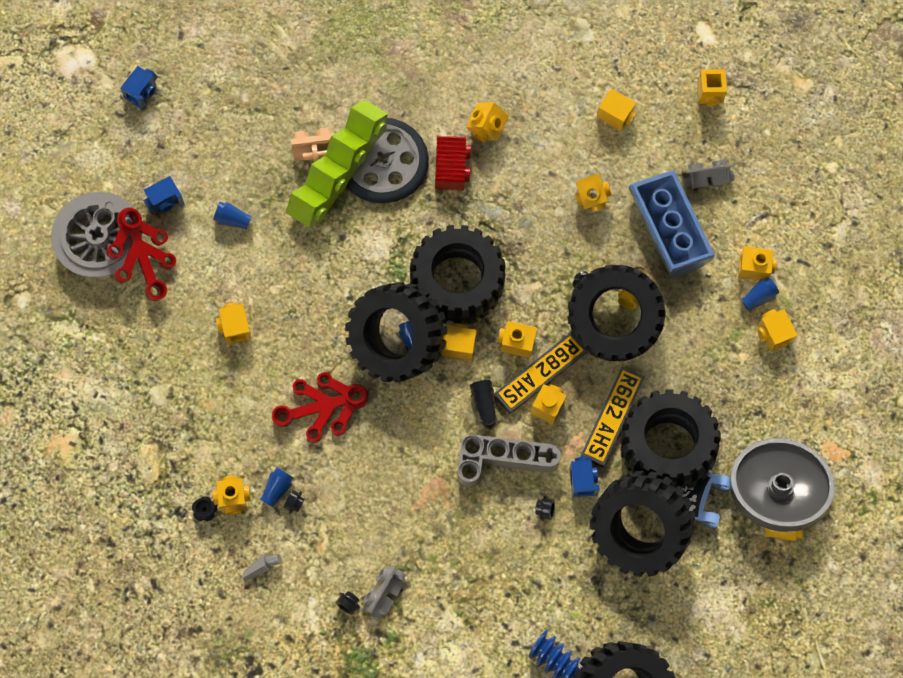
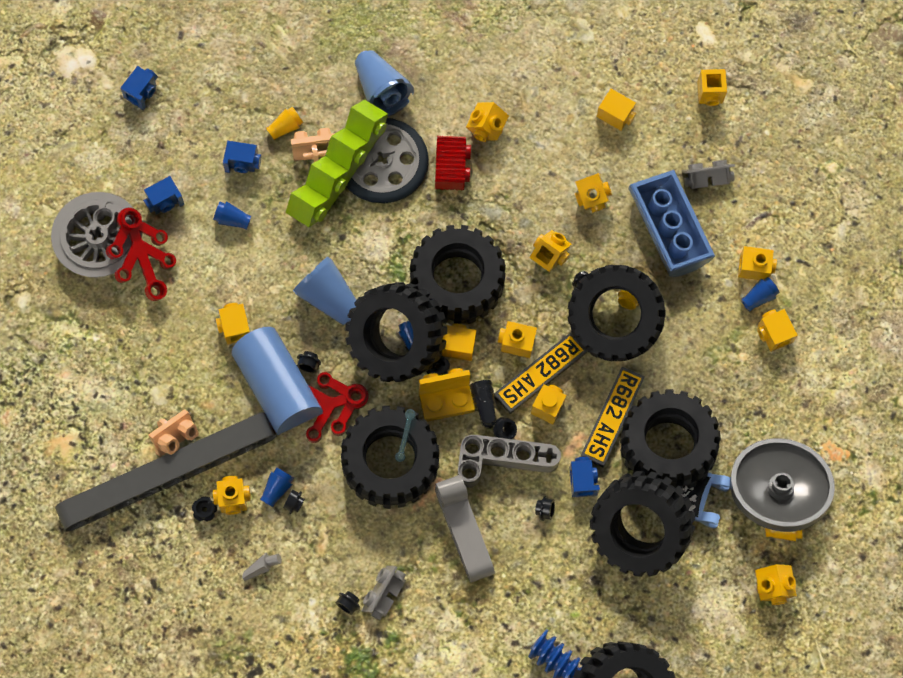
none -> dark grey beam [55,412,277,532]
none -> light nougat hips [148,409,199,457]
none -> blue brick [223,140,262,173]
none -> medium blue brick [232,327,323,435]
none -> yellow cone [266,107,304,140]
none -> medium blue cone [293,257,357,325]
none -> black plate [297,351,321,373]
none -> black tyre [341,405,440,509]
none -> medium blue cone [355,50,414,116]
none -> clear light blue hinge [395,409,416,462]
none -> yellow bracket [419,368,475,422]
none -> black plate [426,356,450,376]
none -> light grey beam [435,475,495,583]
none -> black plate [493,417,517,439]
none -> yellow brick [529,230,572,272]
none -> yellow brick [755,564,797,605]

